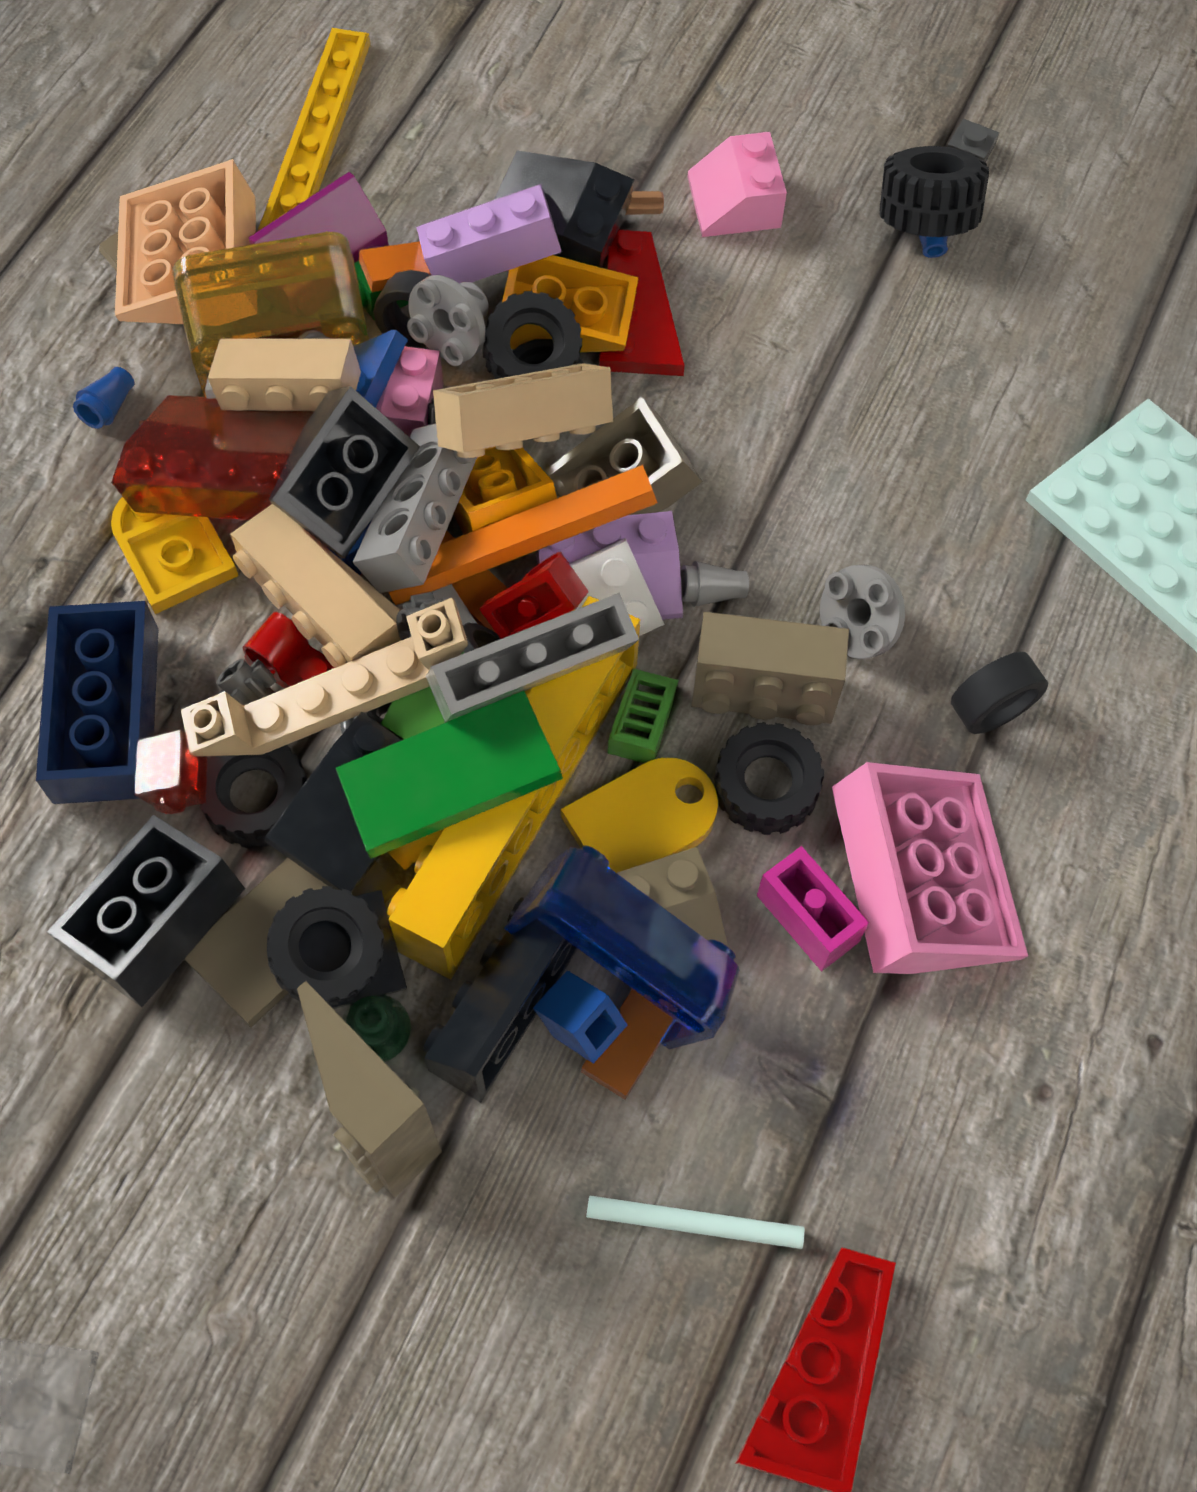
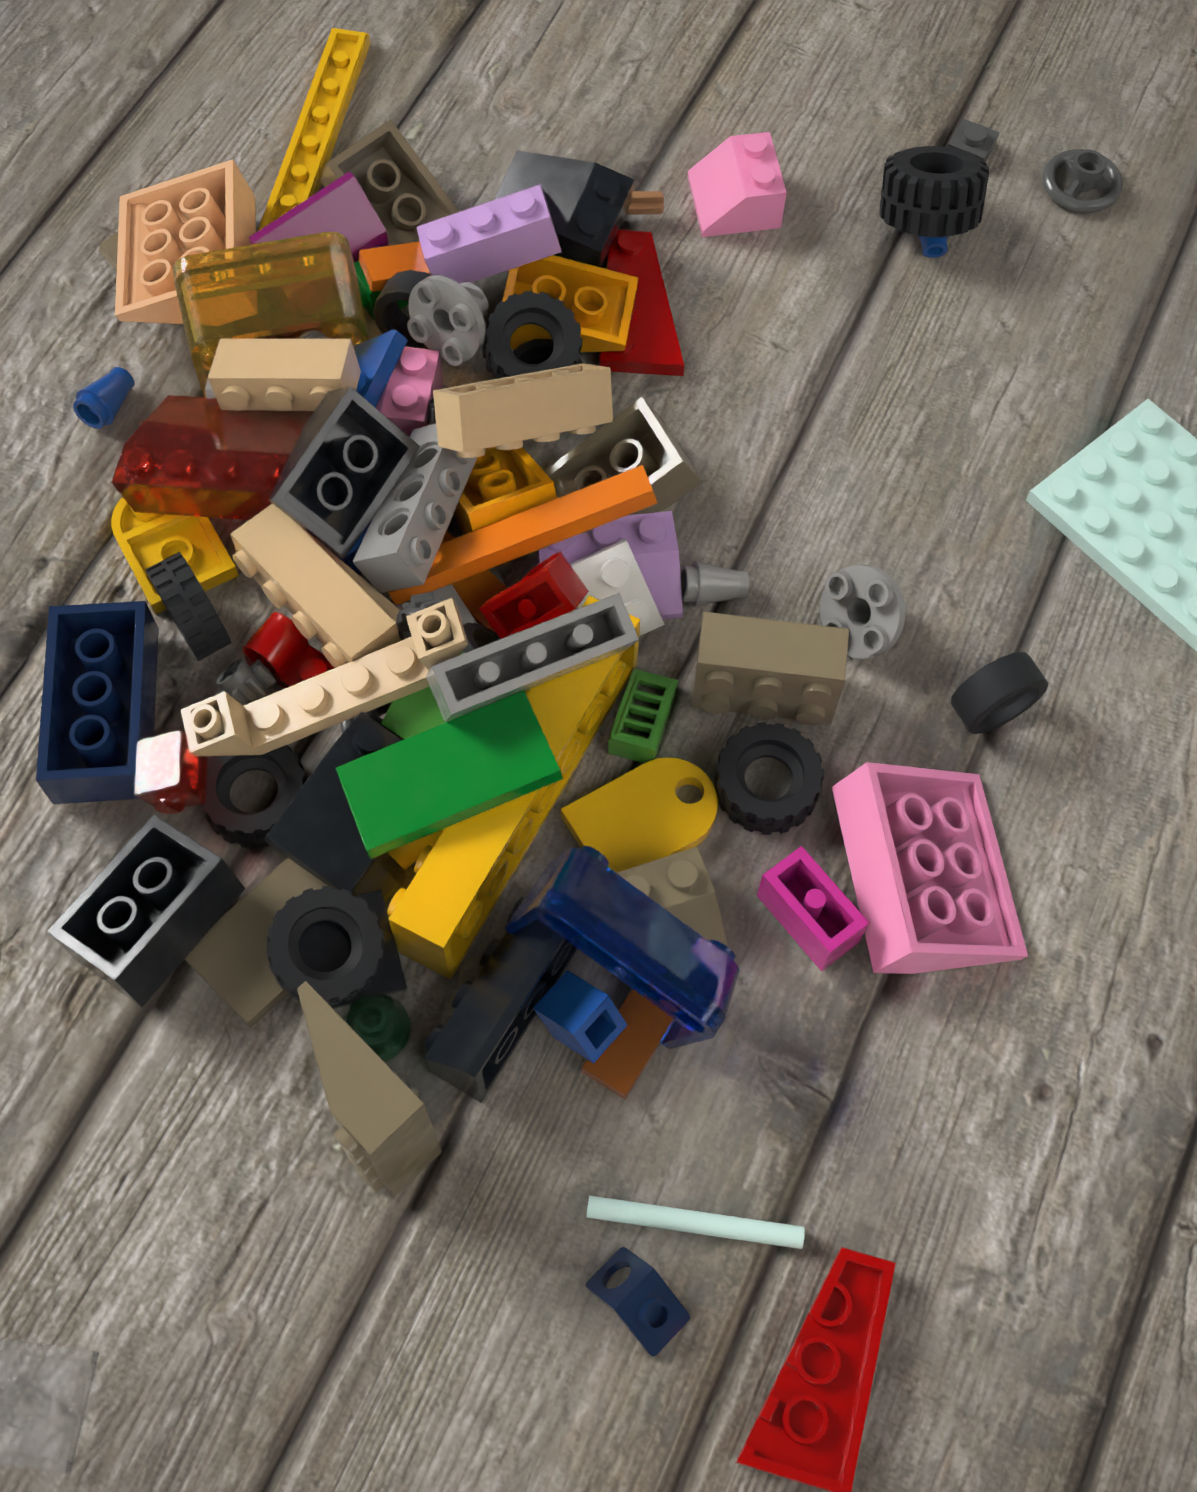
none -> black tyre [145,552,232,661]
none -> dark tan slope [320,119,459,246]
none -> dark blue bracket [586,1247,690,1356]
none -> dark grey piece [1043,149,1123,213]

